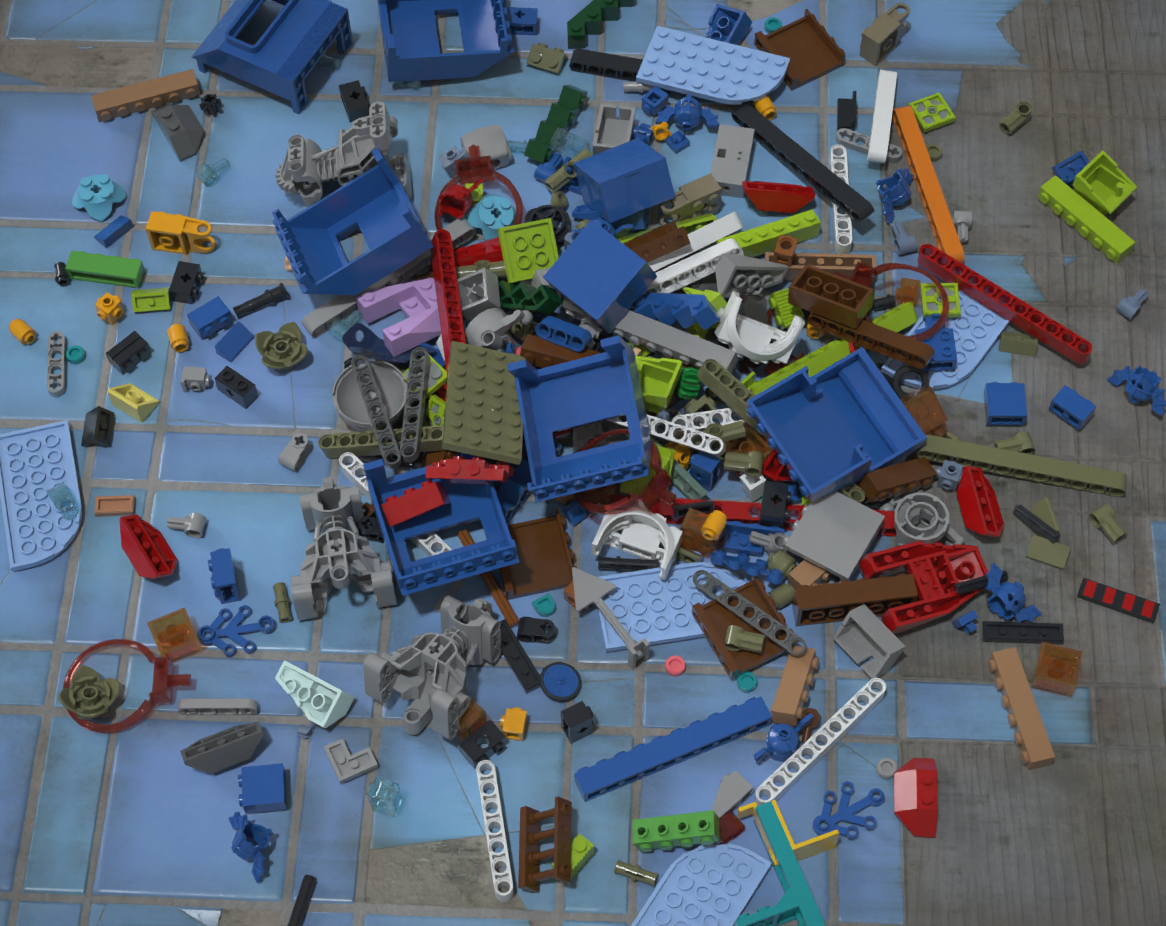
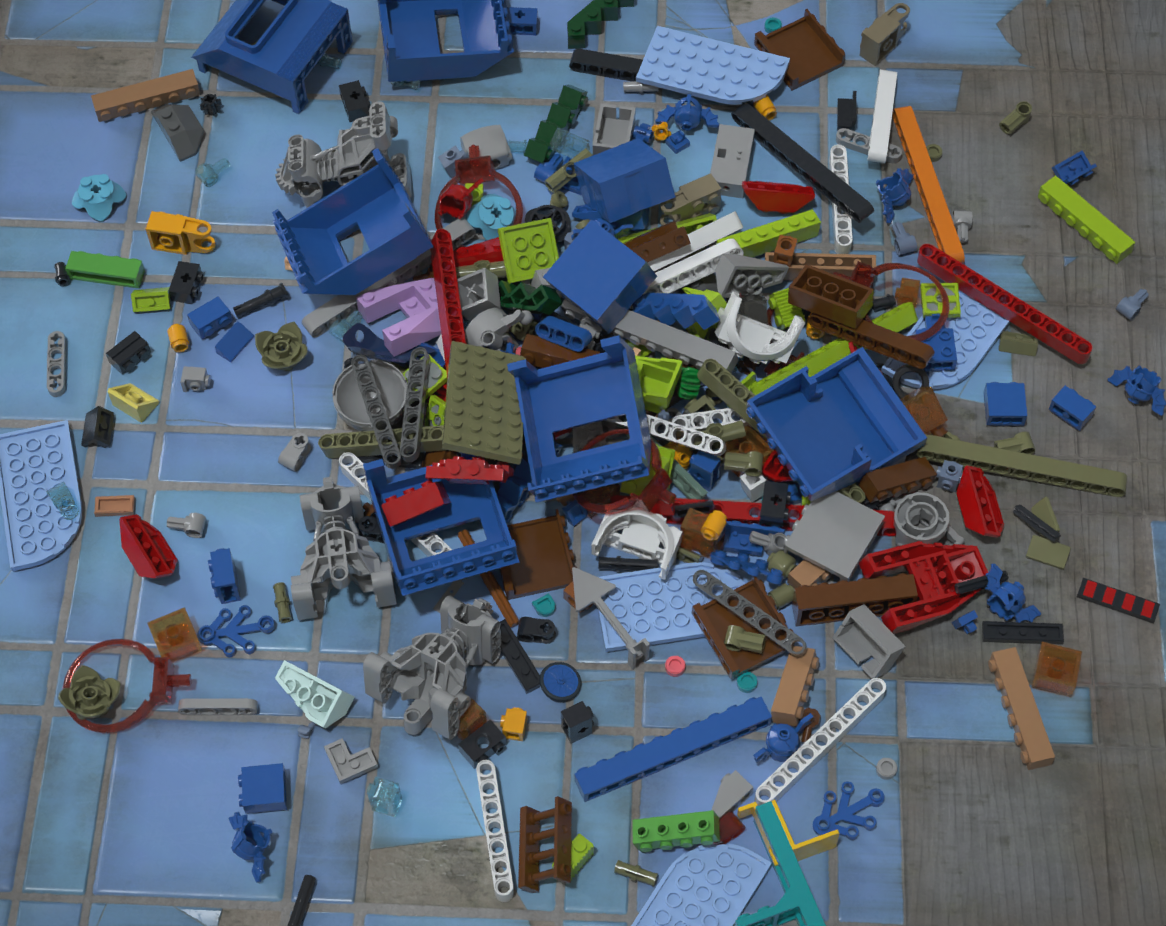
light orange brick [9,319,36,345] -> none
teal tile [66,345,85,365] -> none
blue slope [94,215,133,248] -> none
light orange brick [95,292,125,326] -> none
dark grey wedge [180,721,263,774] -> none
black brick [215,366,258,409] -> none
olive bracket [526,43,568,74] -> none
blue brick [641,86,669,116] -> none
blue wedge [706,4,752,45] -> none
red wedge [894,758,938,838] -> none
lime piece [908,92,956,133] -> none
lime piece [1073,150,1137,216] -> none
olive piece [1089,504,1128,544] -> none

